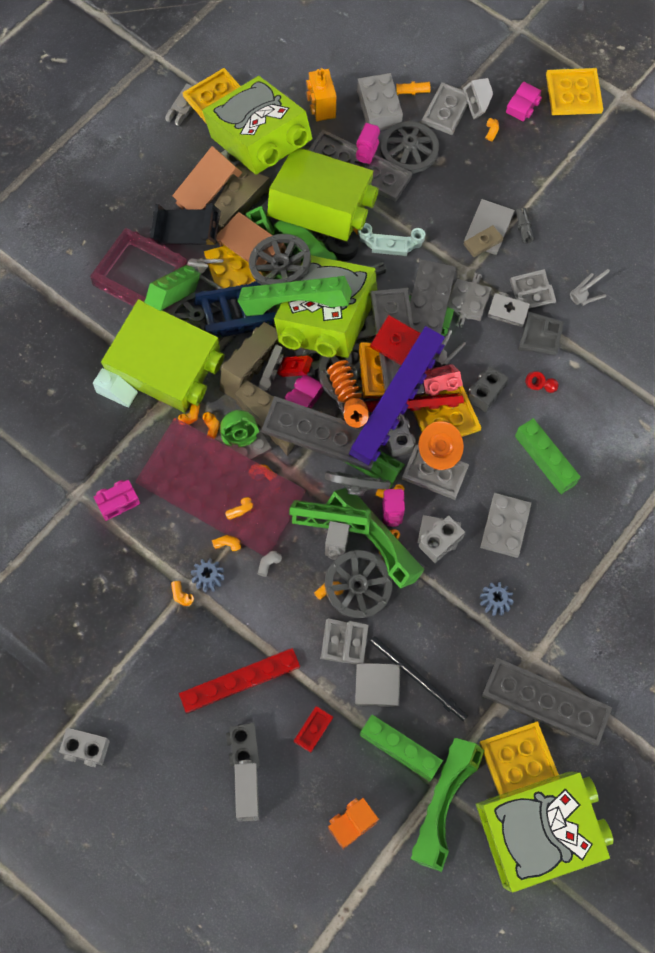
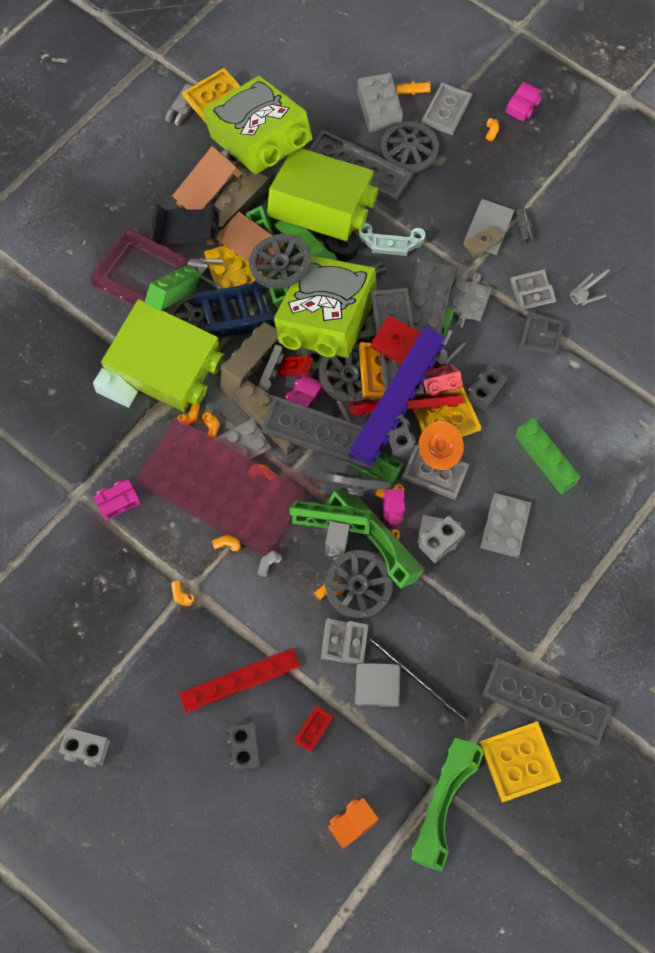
sand blue gear [191,558,225,593] -> none
bright green cylinder [220,410,259,447] -> none
light orange arm [226,497,253,520] -> none
light grey slope [235,760,260,822] -> none
bright green arch [238,276,352,316] -> none
light orange brick [306,68,336,121] -> none
orange piece [327,360,362,403] -> none
orange piece [344,397,369,428] -> none
dark pink brick [356,123,380,164] -> none
bright green brick [360,714,443,782] -> none
light grey slope [463,78,493,120] -> none
brick [475,771,613,893] -> none
sand blue gear [480,582,514,616] -> none
light grey brick [488,292,530,328] -> none
red plate [525,371,559,393] -> none
yellow plate [546,68,603,115] -> none

